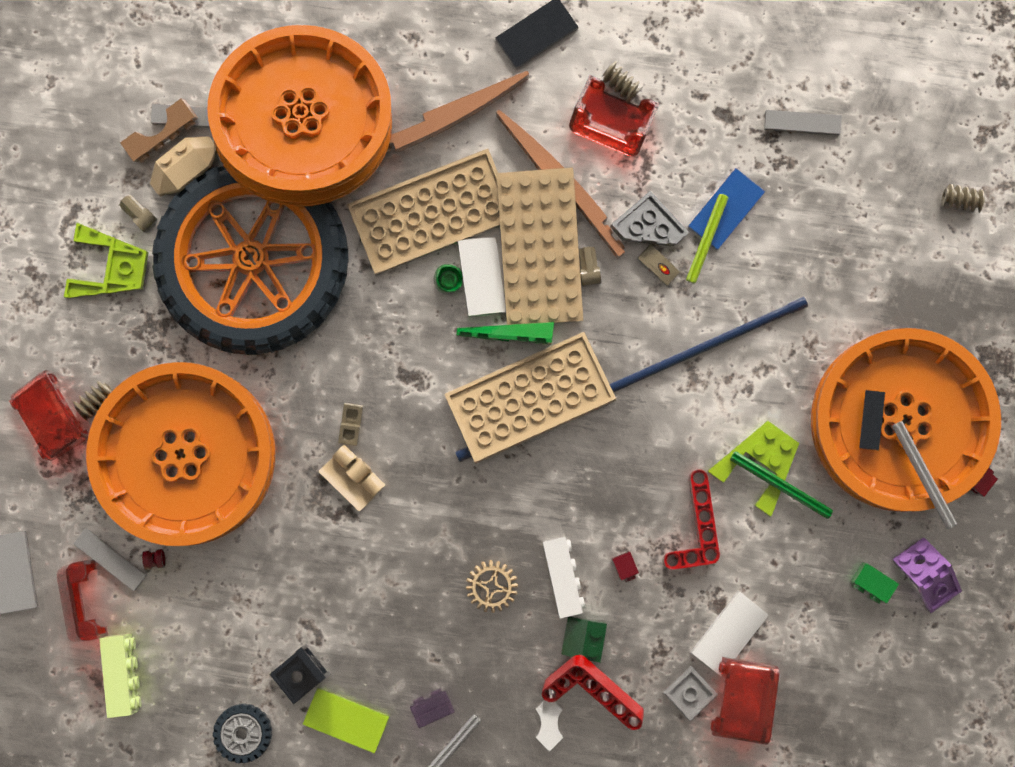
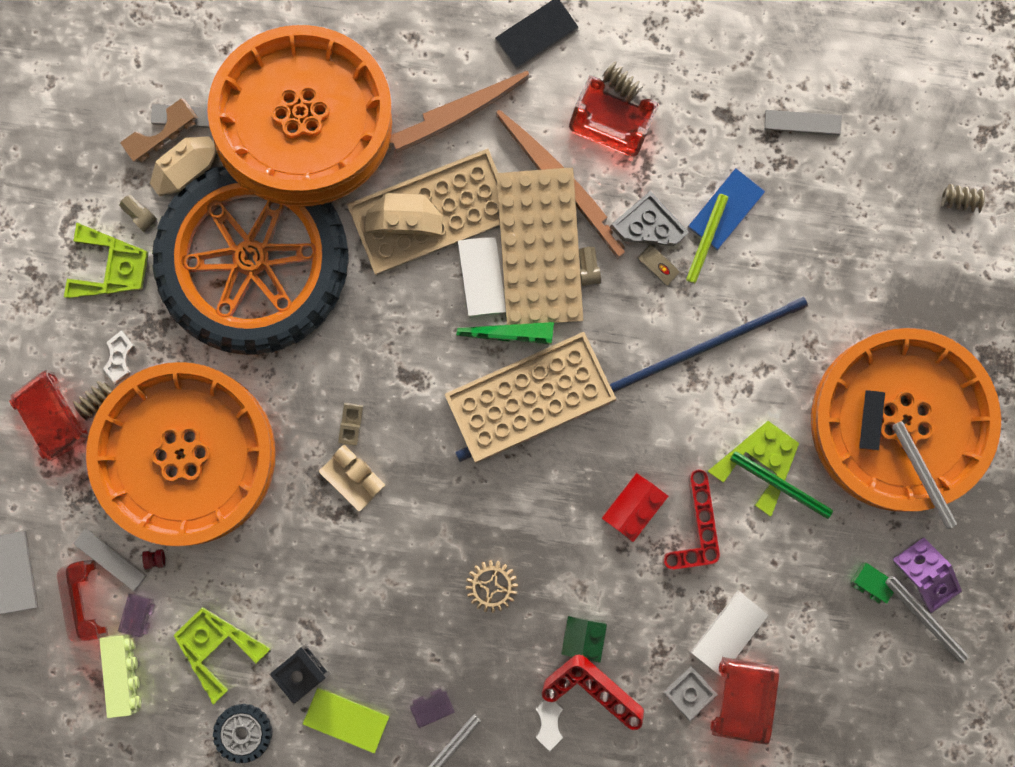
green hair [434,264,463,295] -> none
white brick [543,537,585,618] -> none
dark red brick [611,551,639,582] -> none
dark red brick [970,468,998,497] -> none
none -> white tile [103,331,134,385]
none -> clear purple brick [118,593,156,637]
none -> lime wing [173,607,270,705]
none -> tan wedge [365,193,443,235]
none -> red slope [601,473,669,542]
none -> light grey axle [885,576,968,663]

